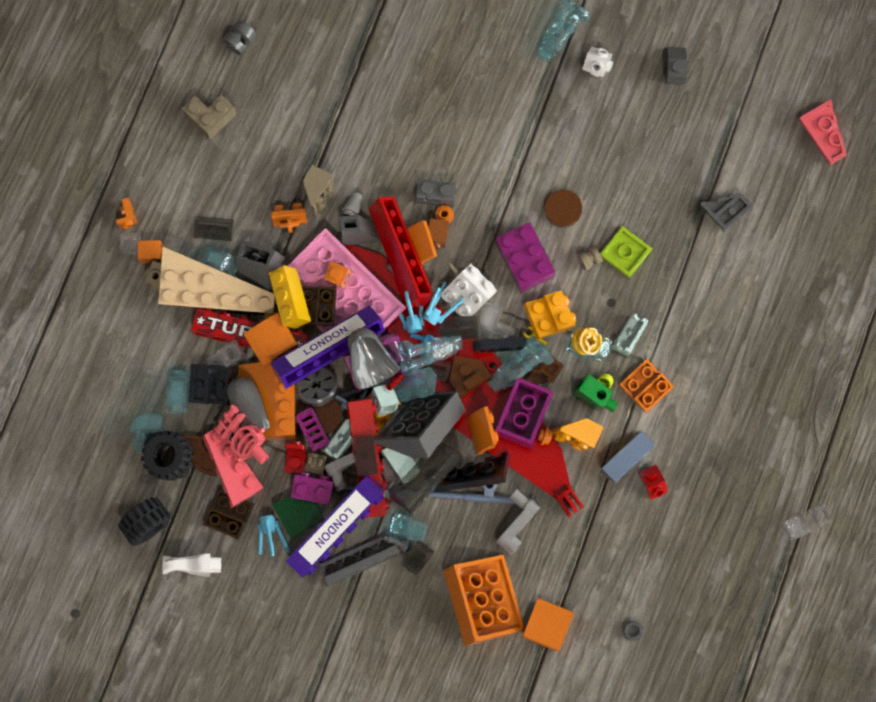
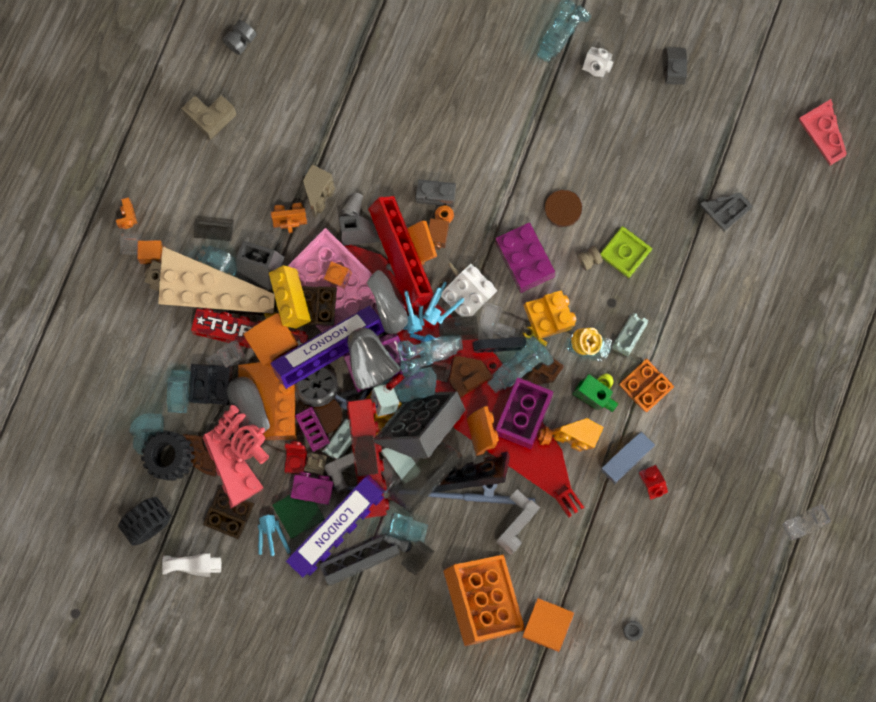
none -> dark grey hair [366,270,408,334]

